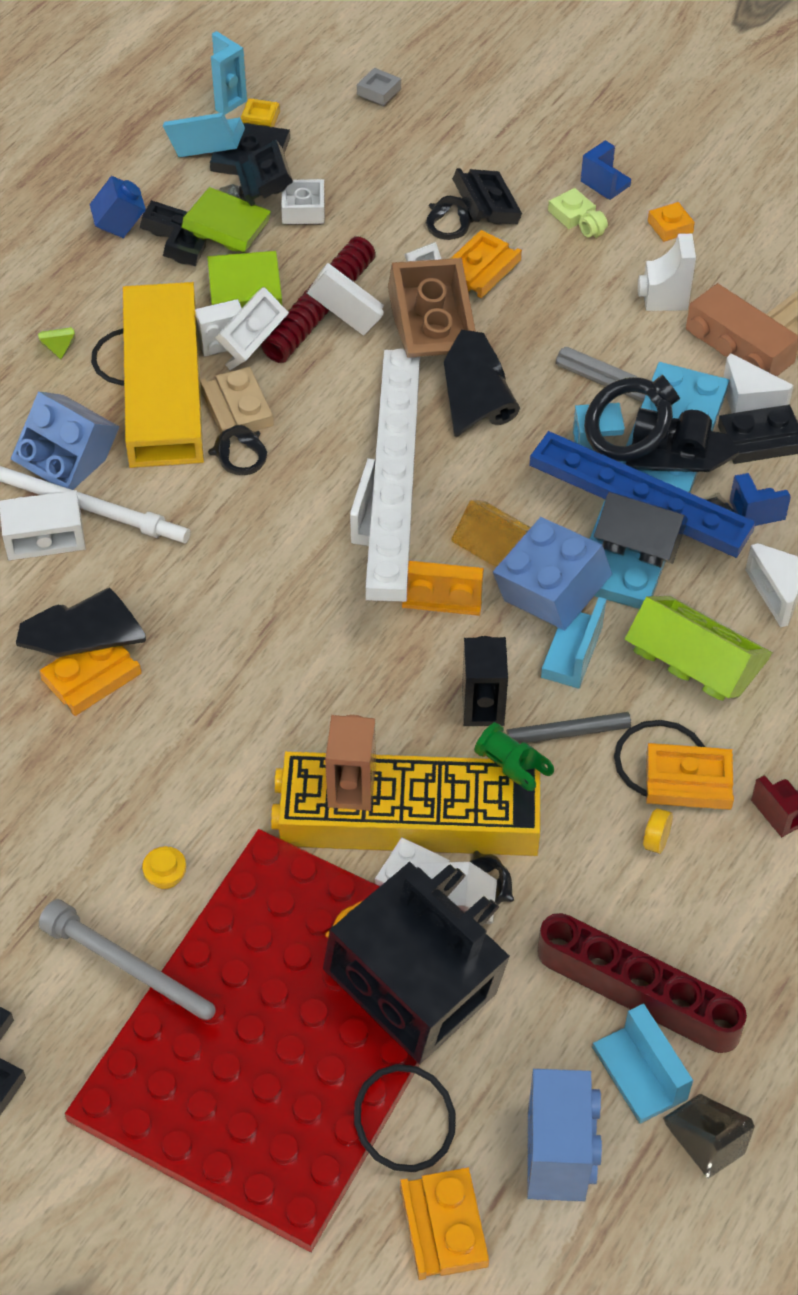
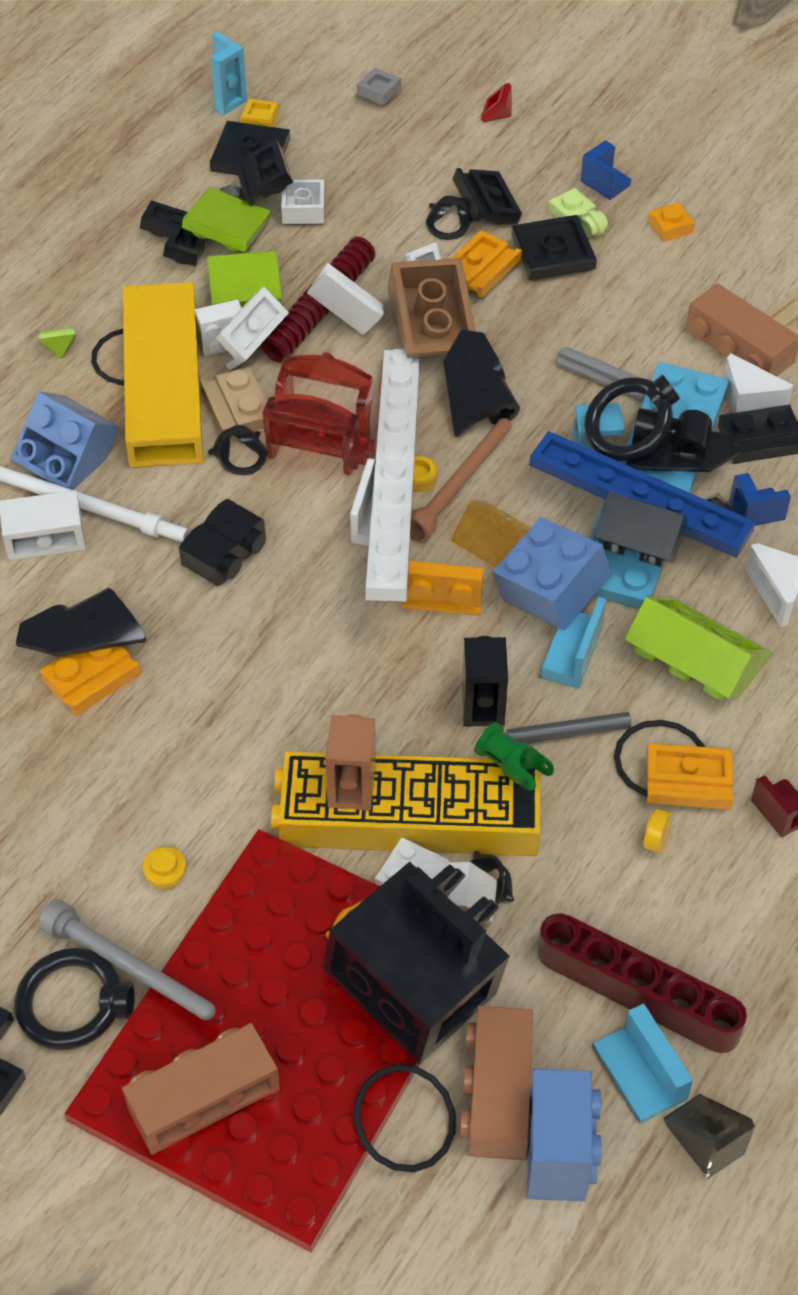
blue brick [89,175,146,238] -> none
medium azure panel [163,113,245,157] -> none
light orange plate [400,1167,489,1280] -> none
white arch [638,233,696,311] -> none
none -> black piece [14,948,135,1050]
none -> nougat brick [122,1023,280,1155]
none -> black brick [179,499,266,586]
none -> clear red animal [263,352,374,476]
none -> nougat piece [410,418,511,543]
none -> yellow tile [413,456,437,492]
none -> nougat brick [460,1006,533,1160]
none -> red slope [481,83,512,123]
none -> black plate [511,215,597,280]

